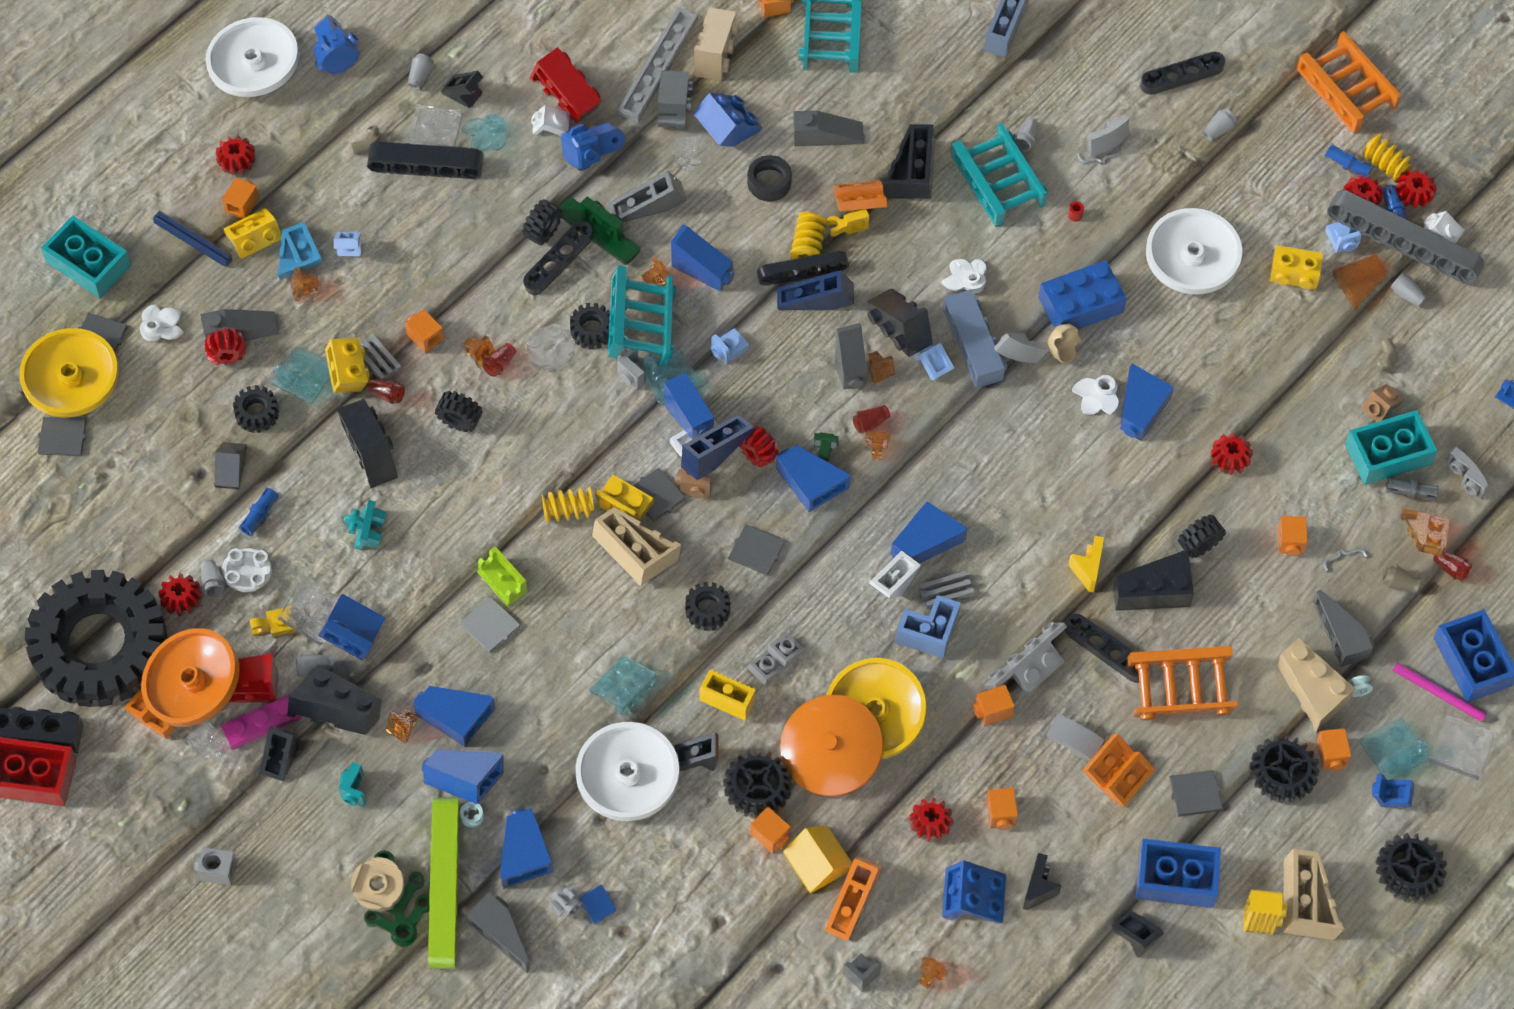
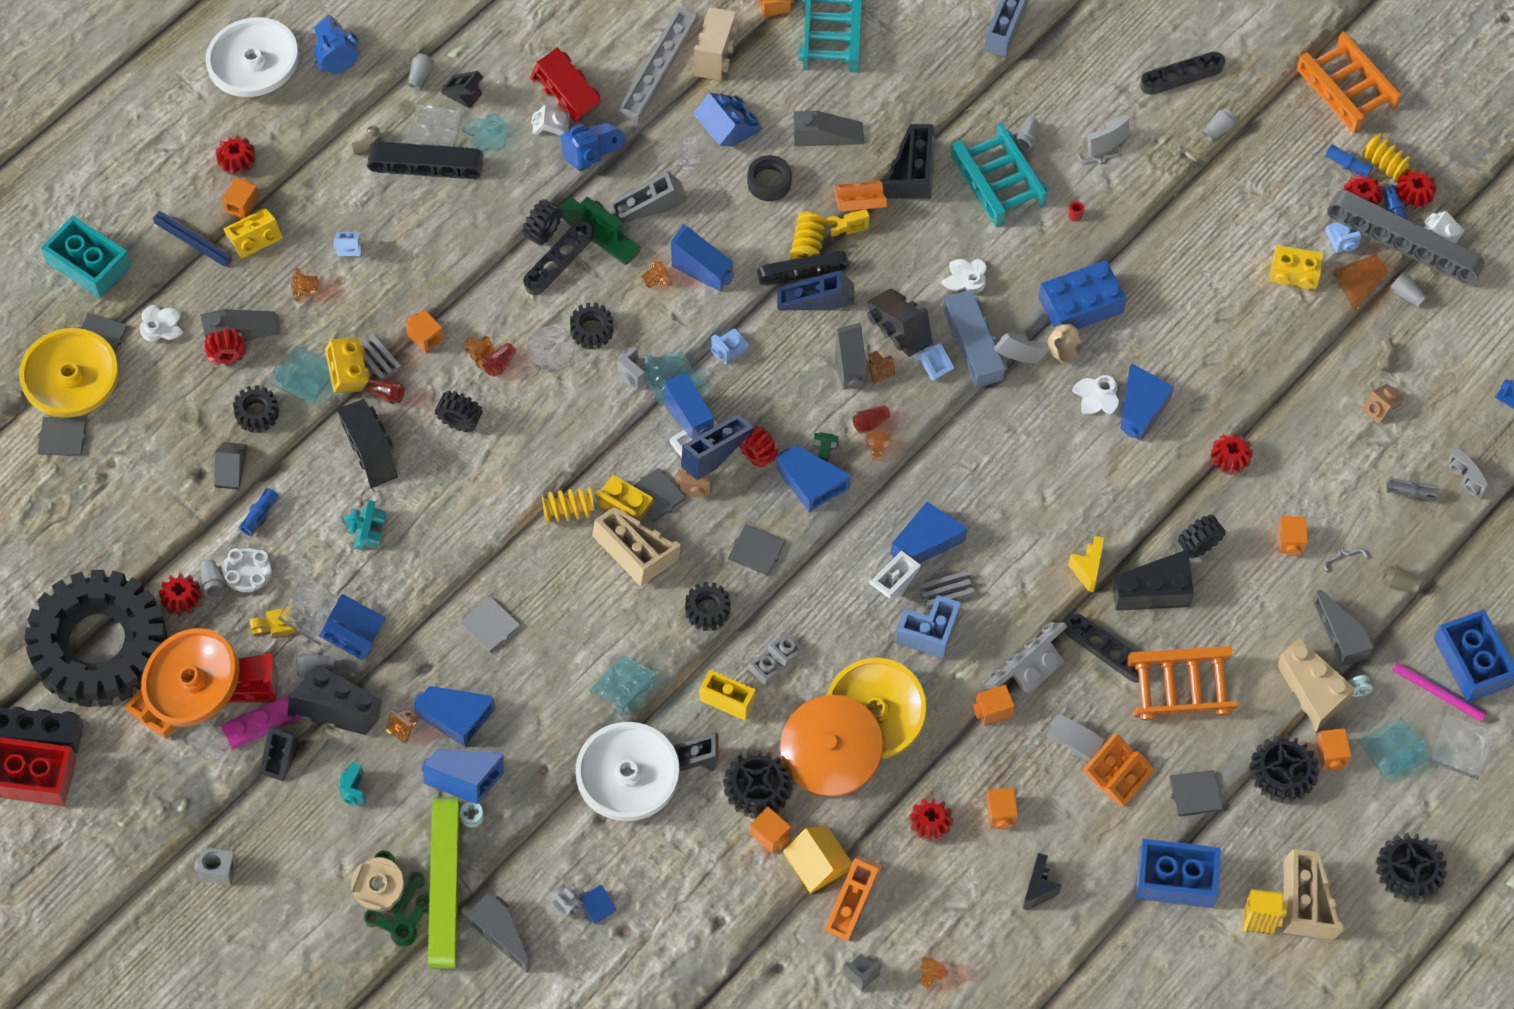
dark azure wing [277,222,323,280] -> none
lime hinge [477,546,528,607] -> none
blue slope [500,808,553,889] -> none
teal fence [608,265,676,367] -> none
dark grey hinge [657,70,693,130] -> none
blue bracket [942,860,1006,924] -> none
black slope [1112,910,1164,957] -> none
white dish [1146,208,1242,294] -> none
teal brick [1345,410,1437,485] -> none
blue bracket [1372,774,1415,808] -> none
clear orange wing [1400,508,1450,557] -> none
clear red cone [1433,549,1472,581] -> none

